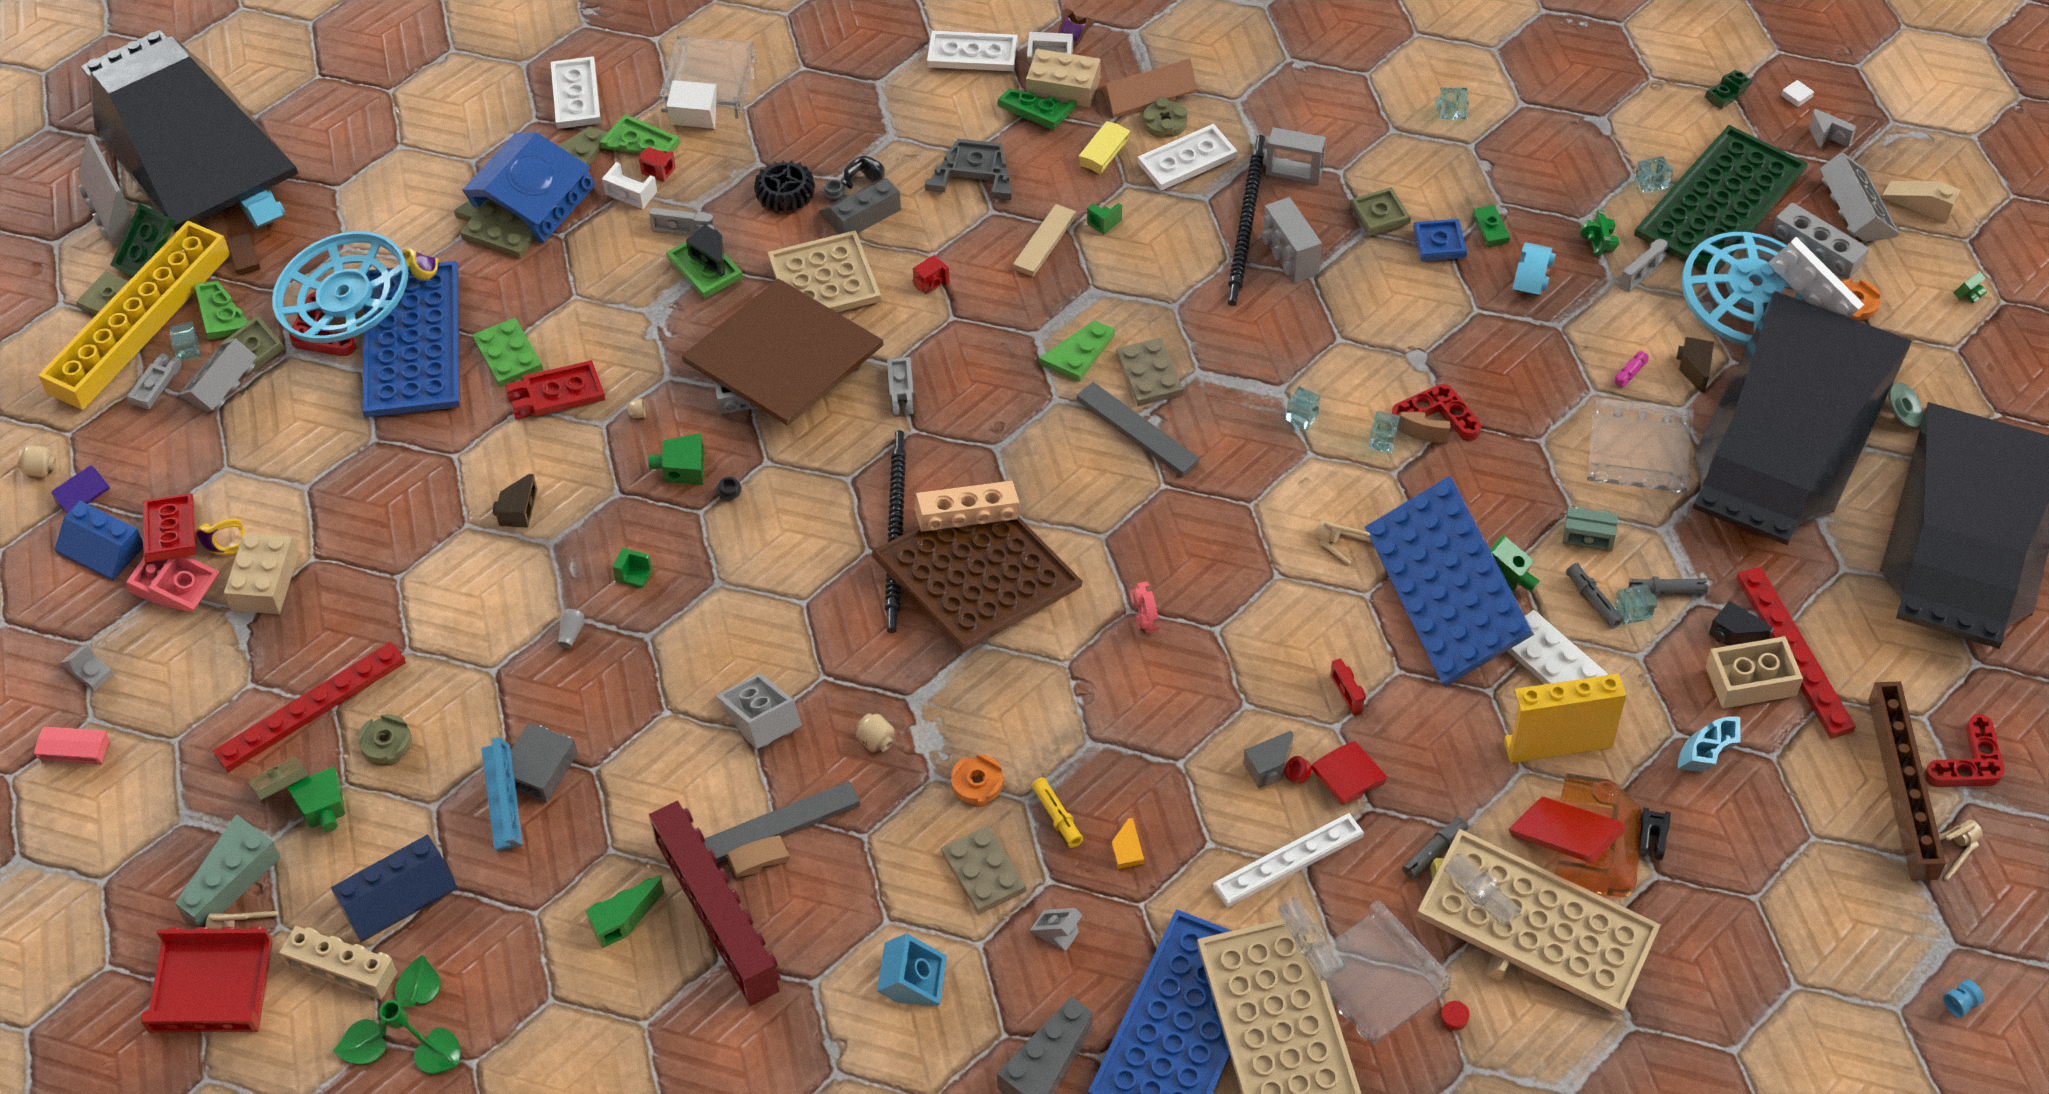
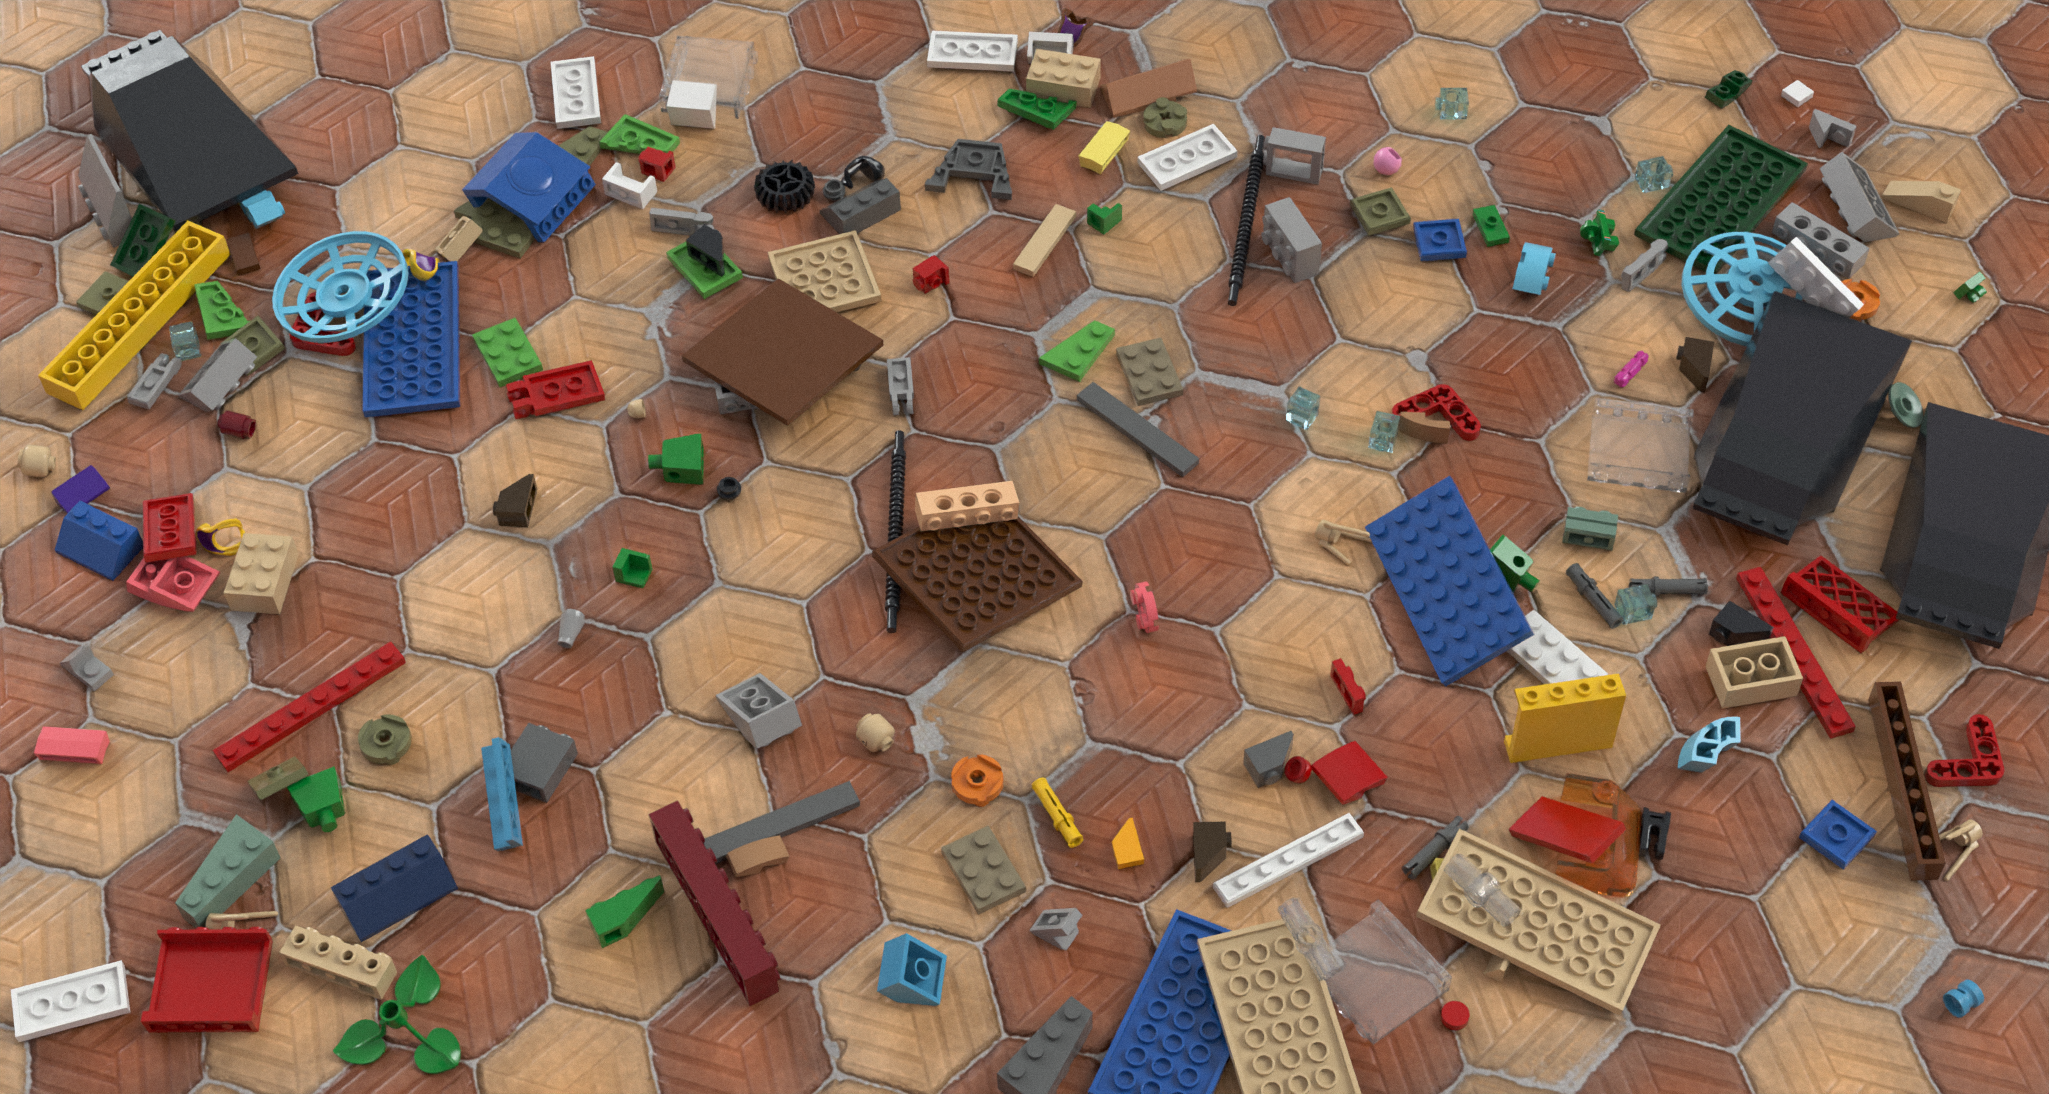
none -> white plate [11,960,130,1042]
none -> dark red brick [217,411,256,439]
none -> tan slope [435,216,483,262]
none -> dark brown slope [1193,821,1232,882]
none -> bright pink piece [1374,147,1402,175]
none -> red fence [1780,555,1899,654]
none -> blue plate [1799,800,1877,870]

